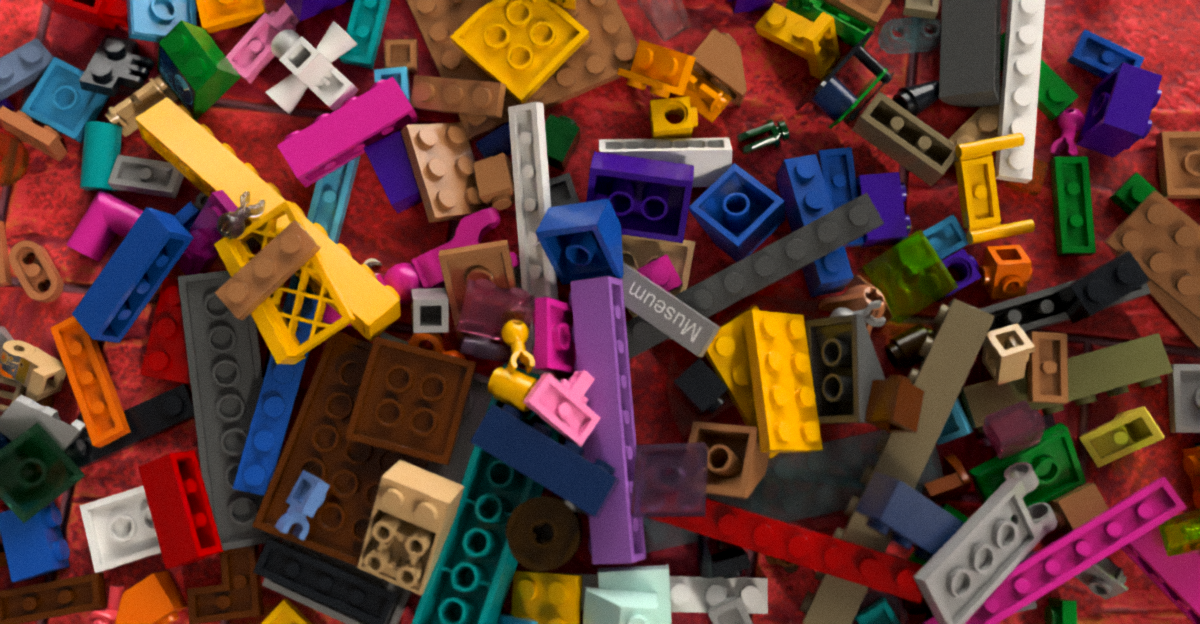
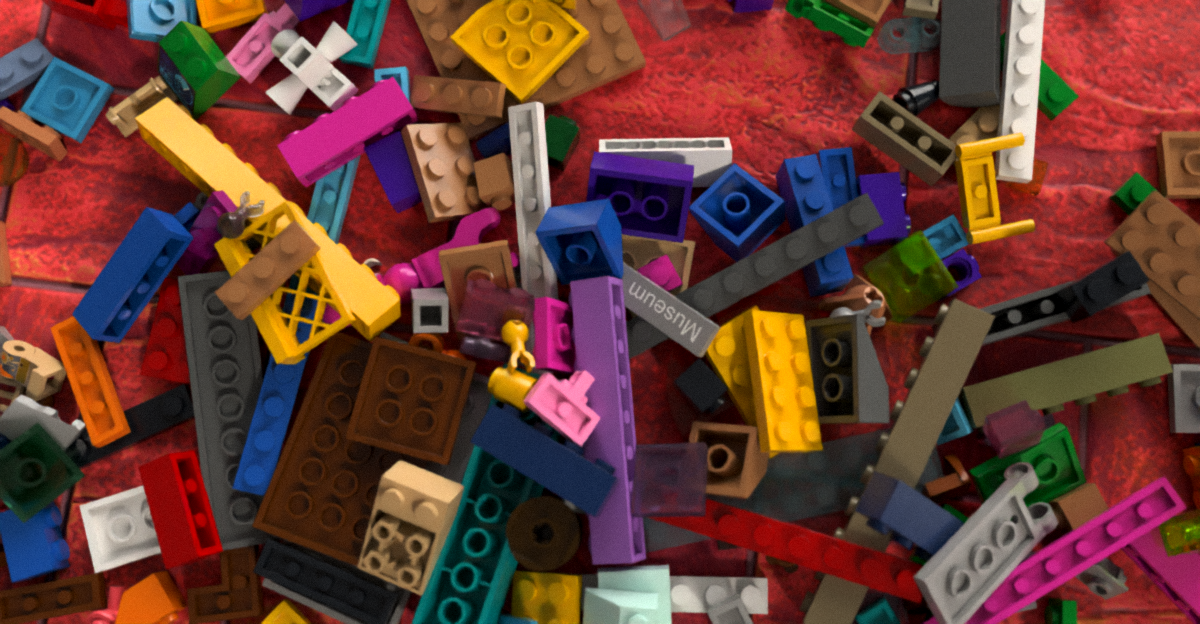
nougat plate [9,240,64,303] -> none
dark pink brick [66,189,143,262] -> none
black hinge [79,34,155,97] -> none
teal brick [80,121,122,191] -> none
light grey plate [108,155,184,199] -> none
medium blue plate [275,470,330,540] -> none
medium nougat tile [384,39,418,74] -> none
dark grey plate [549,173,580,207] -> none
light orange bracket [617,40,696,98] -> none
yellow brick [649,96,698,139] -> none
light orange hinge [670,69,732,123] -> none
medium nougat slope [692,28,747,107] -> none
black plate [697,534,751,579] -> none
dark green arm [737,119,790,155] -> none
yellow bracket [755,3,840,80] -> none
piece [795,30,895,129] -> none
reddish brown brick [864,375,924,433] -> none
dark brown brick [884,324,935,370] -> none
orange brick [979,244,1033,300] -> none
tan brick [982,323,1035,385] -> none
medium nougat plate [1027,332,1068,404] -> none
green plate [1050,156,1096,256] -> none
dark pink arm [1051,108,1085,157] -> none
blue plate [1067,30,1145,79] -> none
dark purple brick [1076,62,1162,158] -> none
light yellow slope [1079,406,1165,468] -> none

